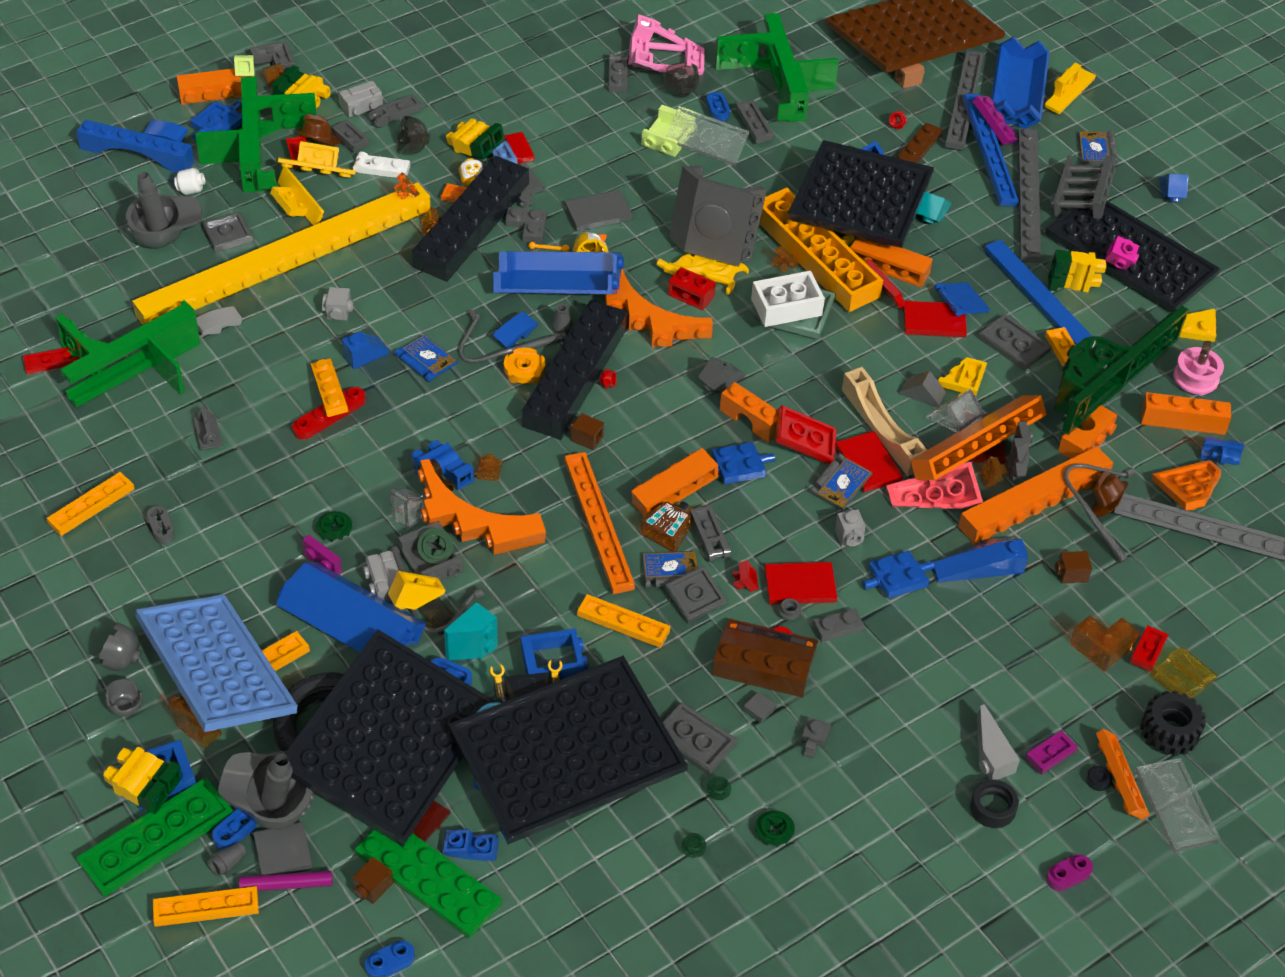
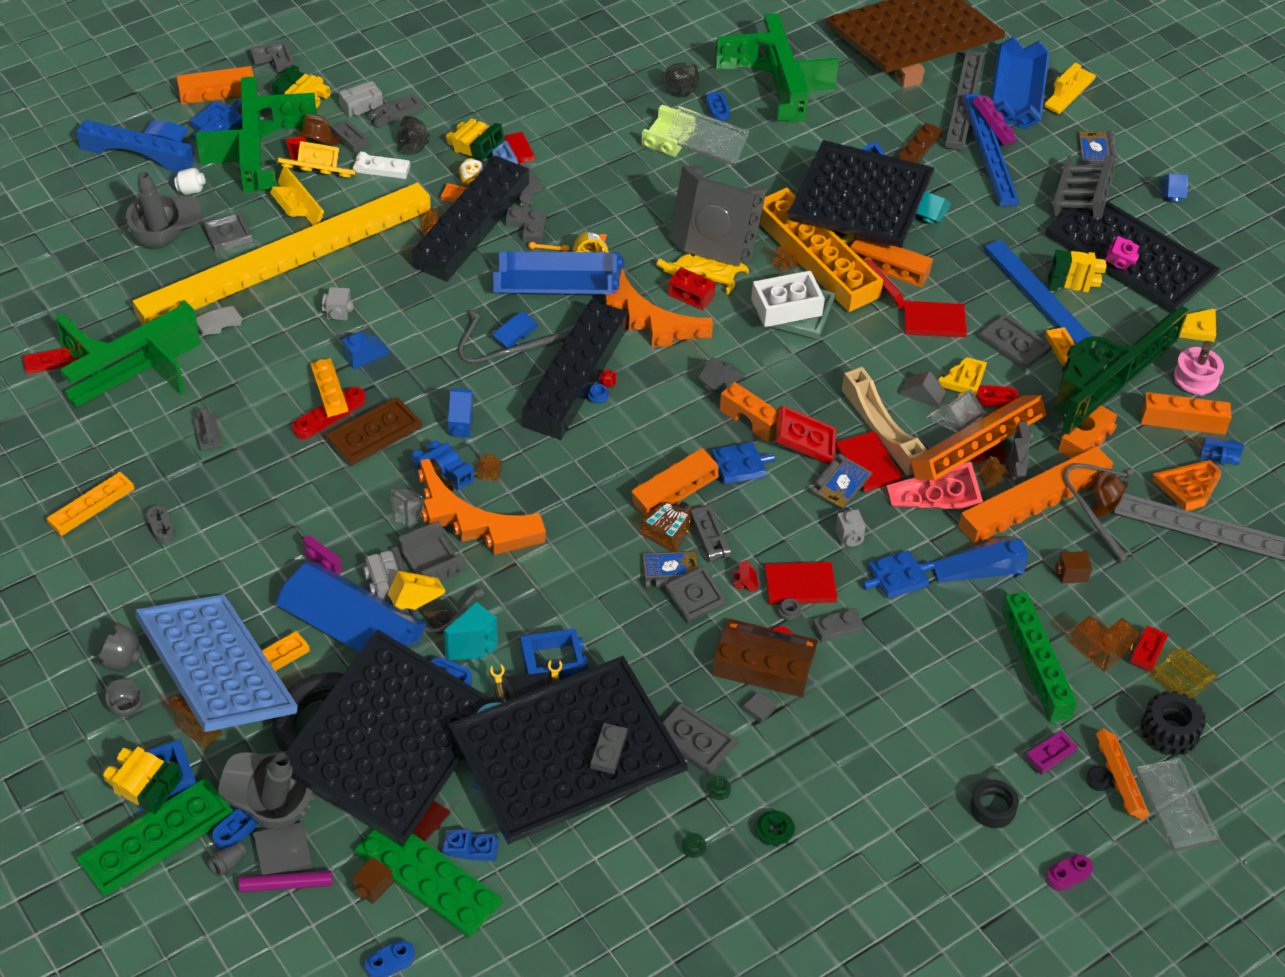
light orange plate [153,886,259,927] -> none
yellowish green tile [234,55,255,76] -> none
clear orange tile [263,63,284,87] -> none
dark green gear [316,511,352,542] -> none
clear orange tile [393,172,420,200] -> none
piece [395,335,458,382] -> none
dark green gear [417,528,453,564] -> none
light orange plate [504,348,546,384] -> none
dark grey cone [552,304,572,333] -> none
orange plate [564,452,635,594] -> none
dark grey tile [565,190,633,231] -> none
reddish brown brick [569,413,604,451] -> none
light orange plate [577,594,671,648] -> none
dark grey plate [609,53,628,93] -> none
bright pink windscreen [628,14,705,76] -> none
dark grey plate [735,99,774,144] -> none
dark grey plate [801,717,831,758] -> none
red plate [889,111,907,130] -> none
blue piece [934,282,990,316] -> none
light grey slope [977,704,1020,780] -> none
dark grey plate [1018,128,1041,264] -> none
none -> reddish brown plate [326,397,422,466]
none -> blue slope [448,388,473,438]
none -> blue plate [588,384,609,403]
none -> dark grey plate [591,723,627,774]
none -> red plate [976,385,1019,407]
none -> green brick [1001,592,1077,722]

